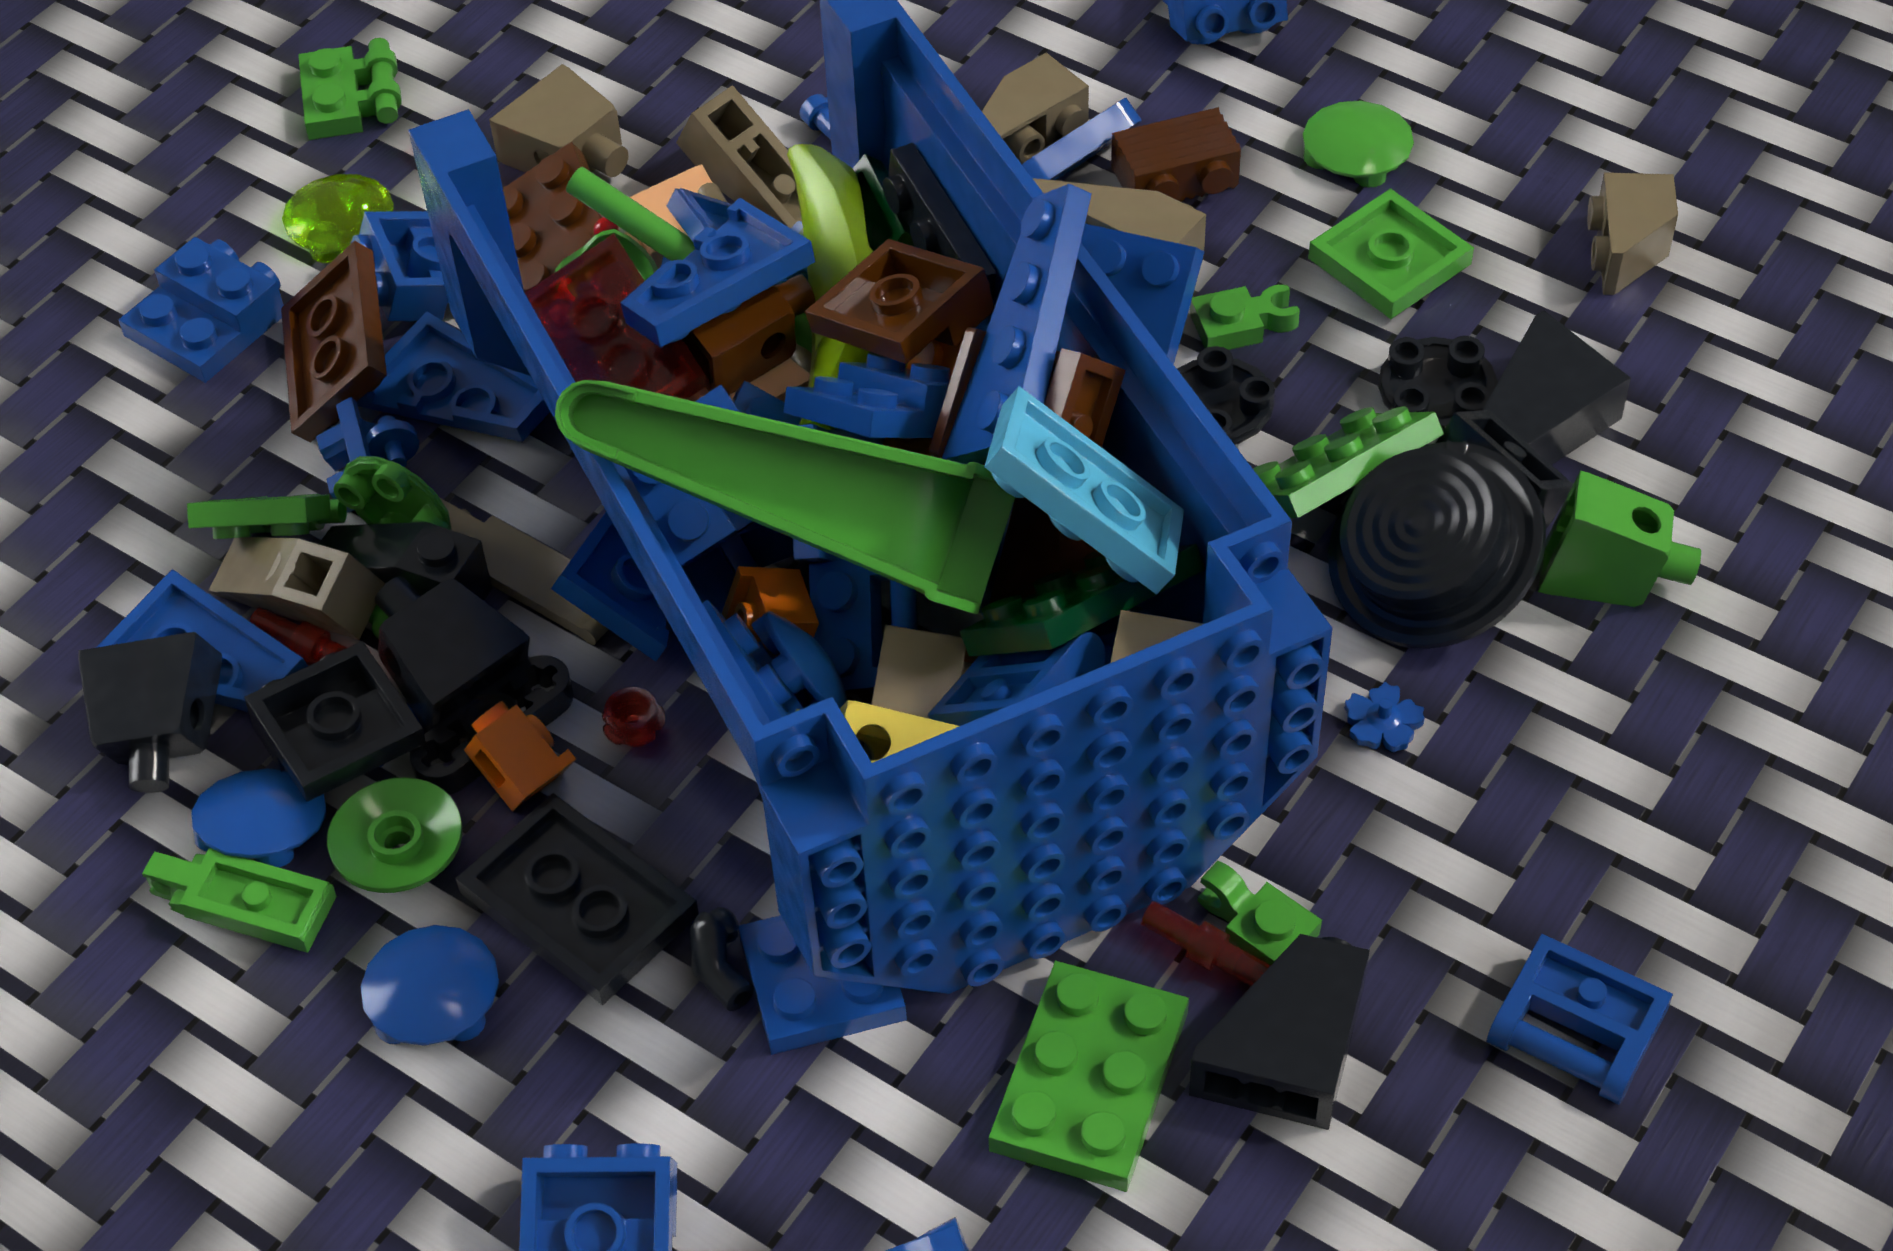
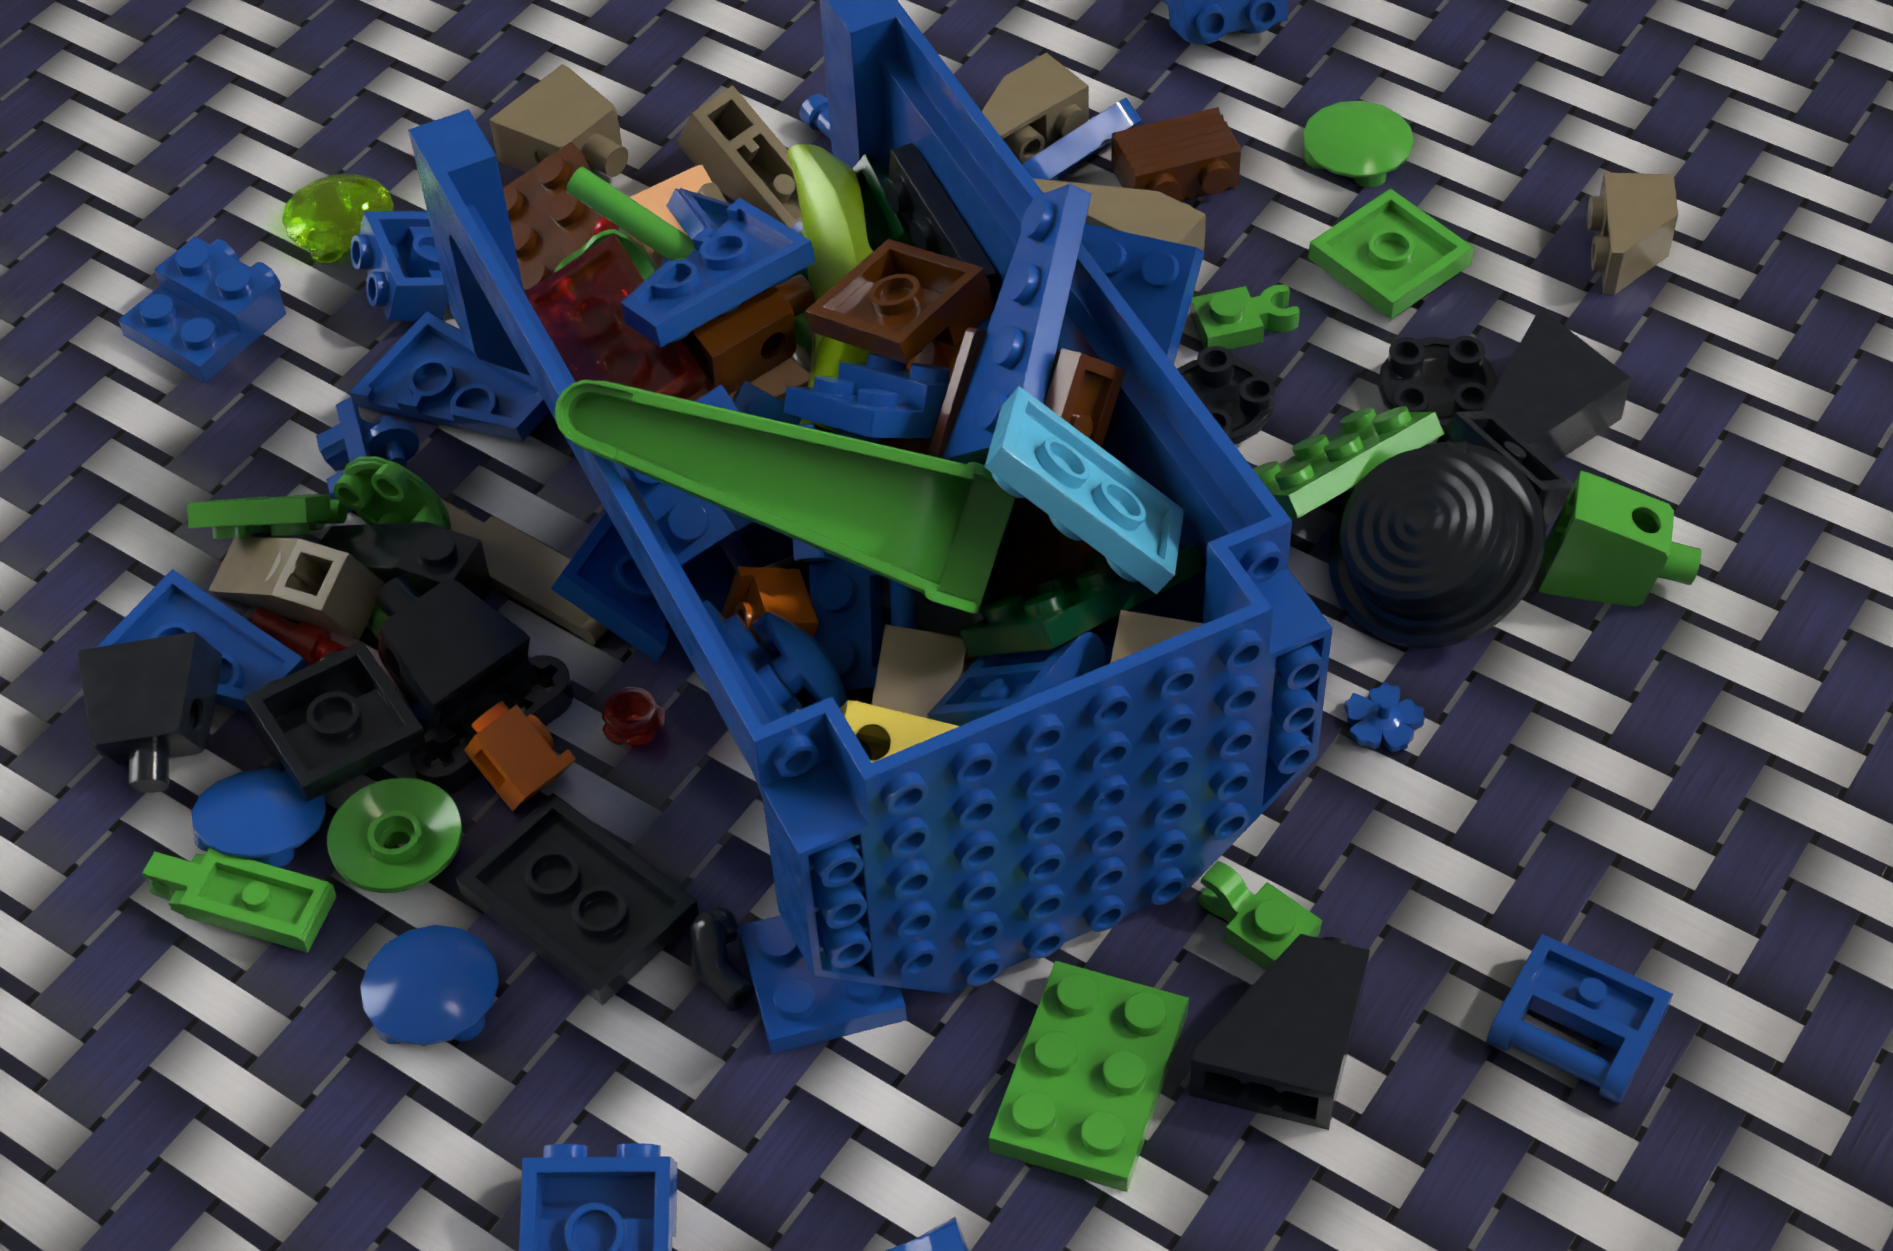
reddish brown plate [281,241,387,443] -> none
bright green plate [298,38,402,140] -> none
clear red bar [1141,901,1271,986] -> none

